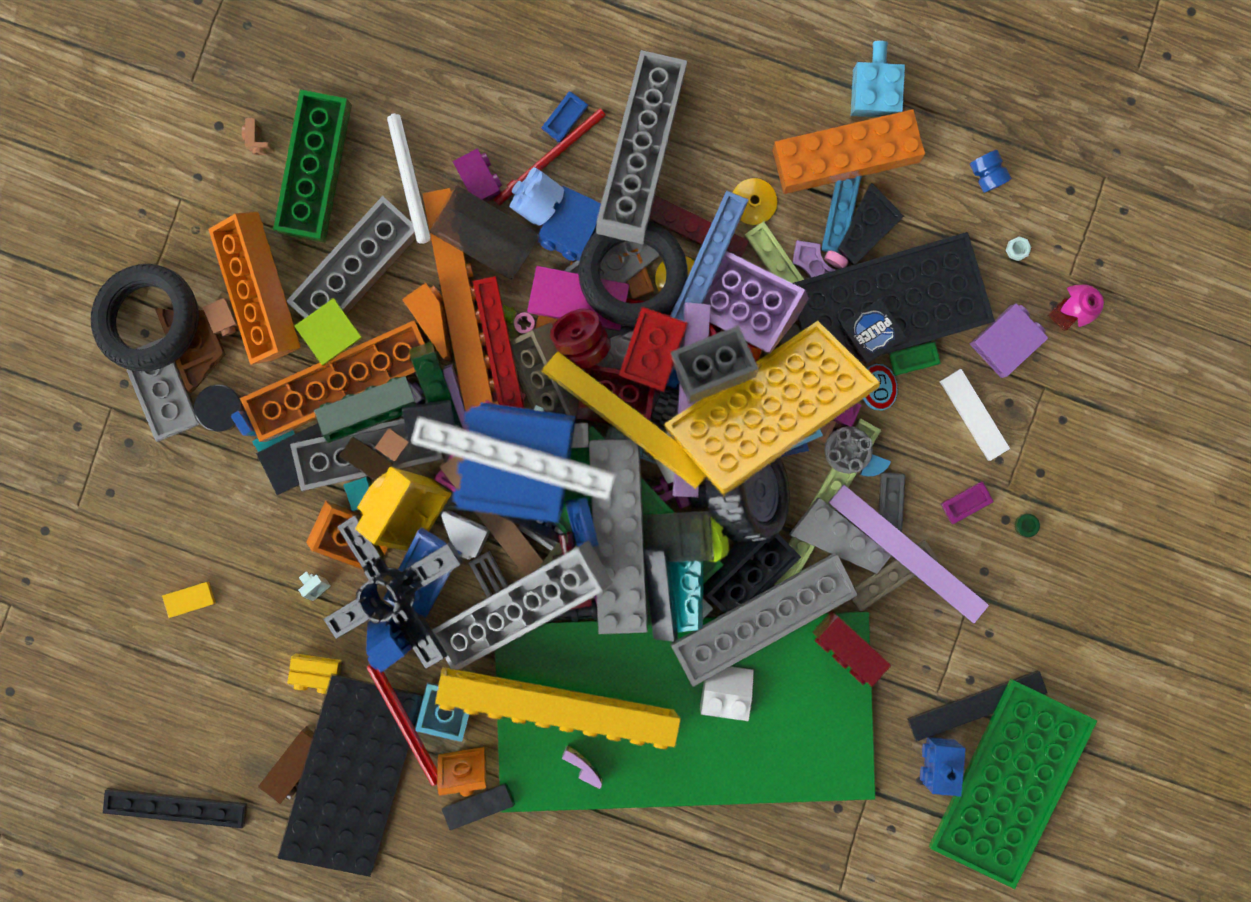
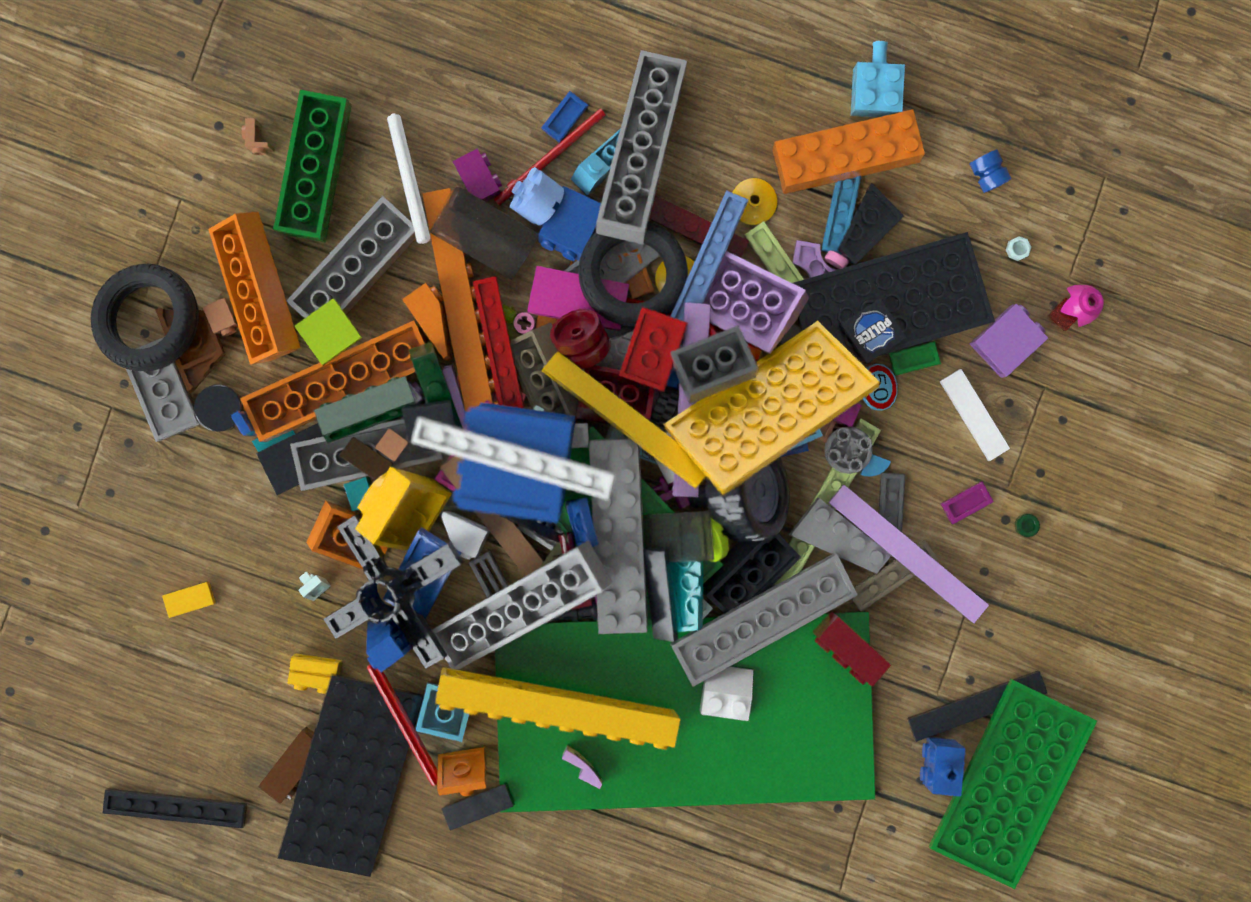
none -> medium azure slope [571,129,620,195]

